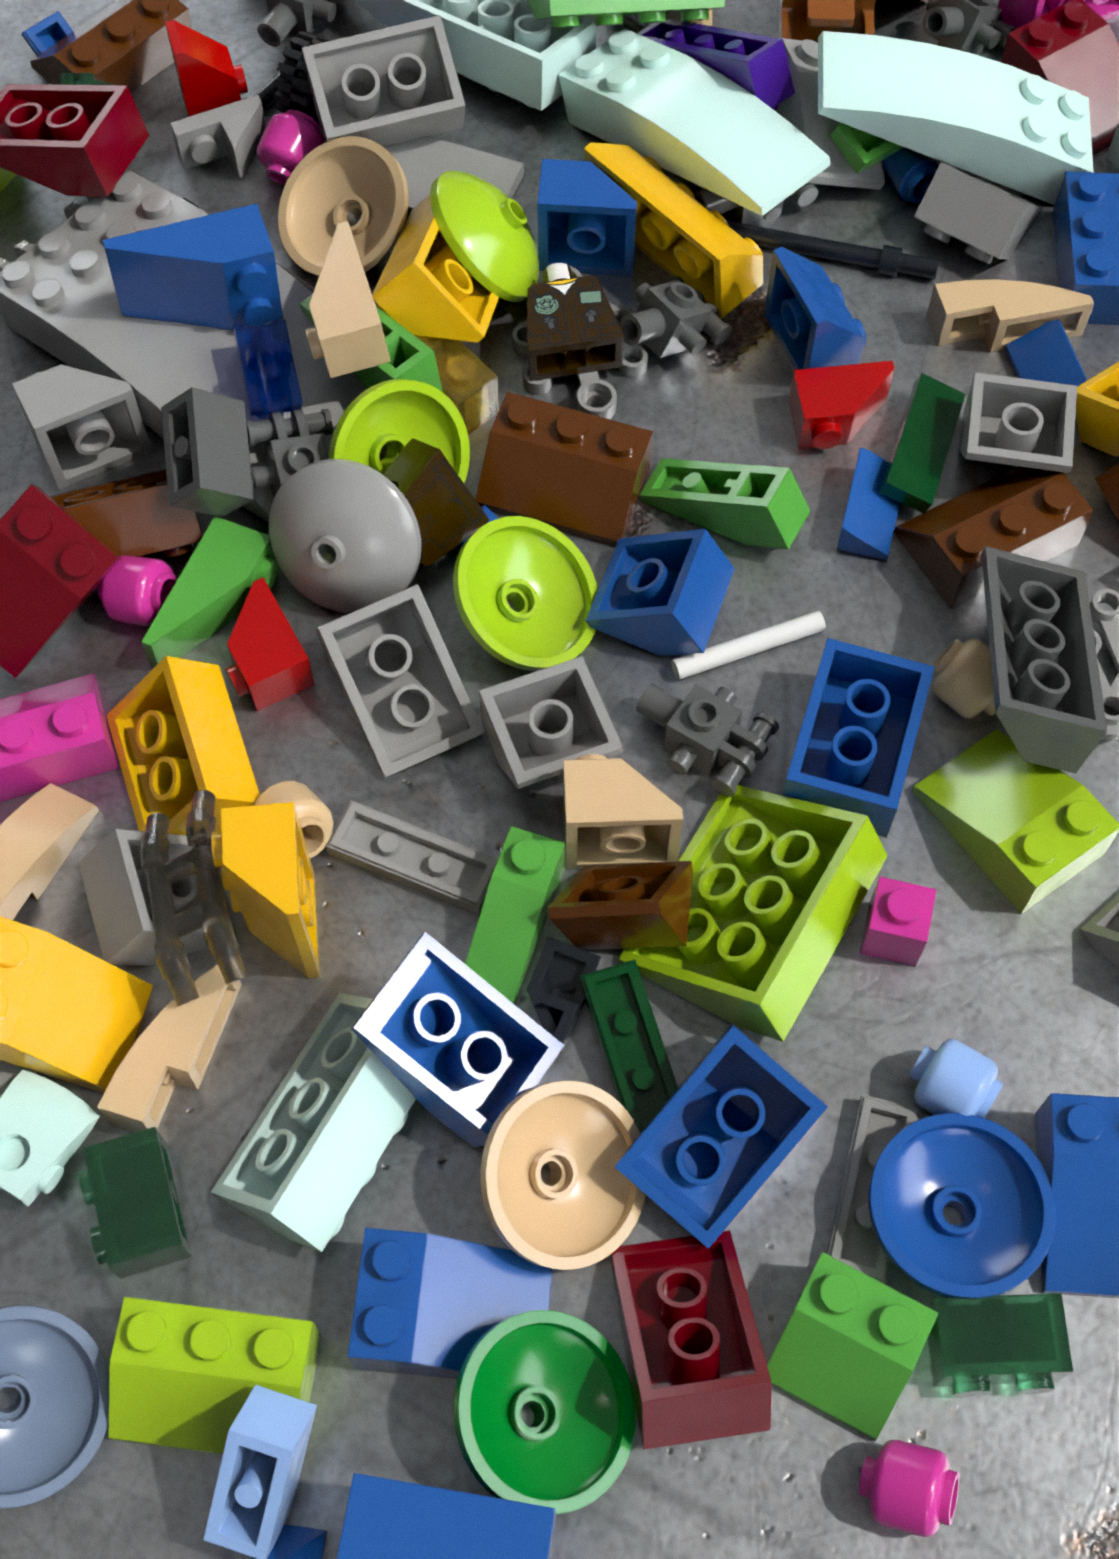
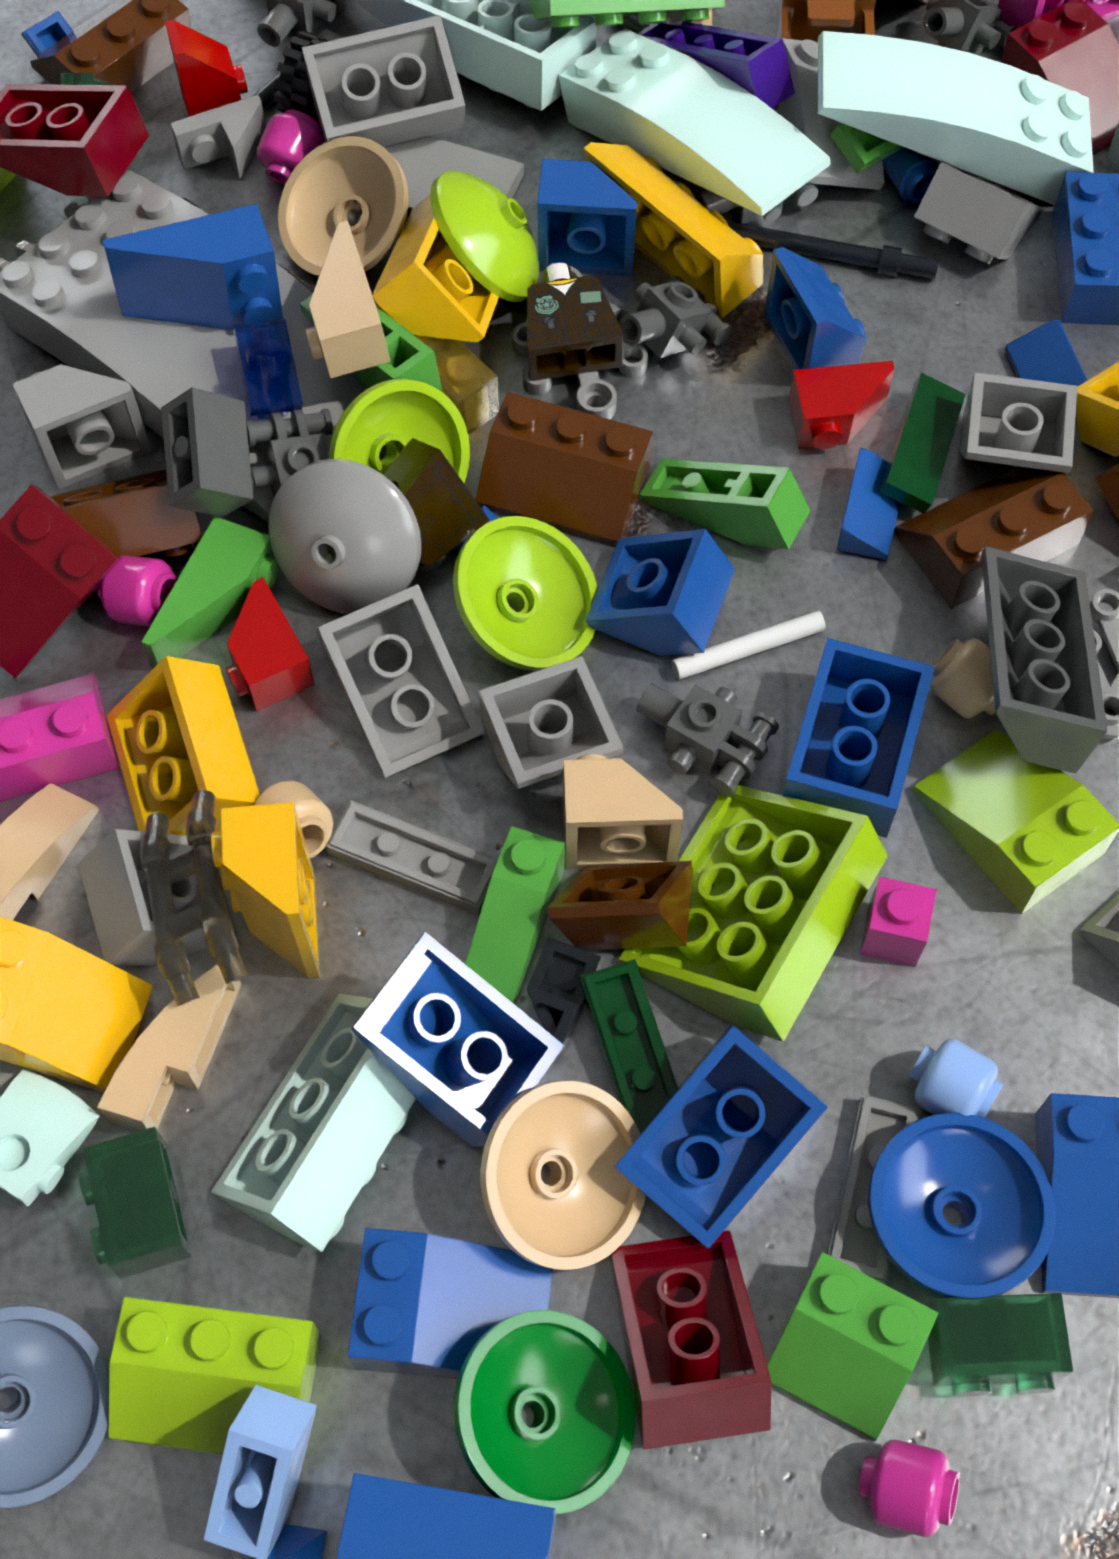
tan slope [926,279,1094,353] -> none

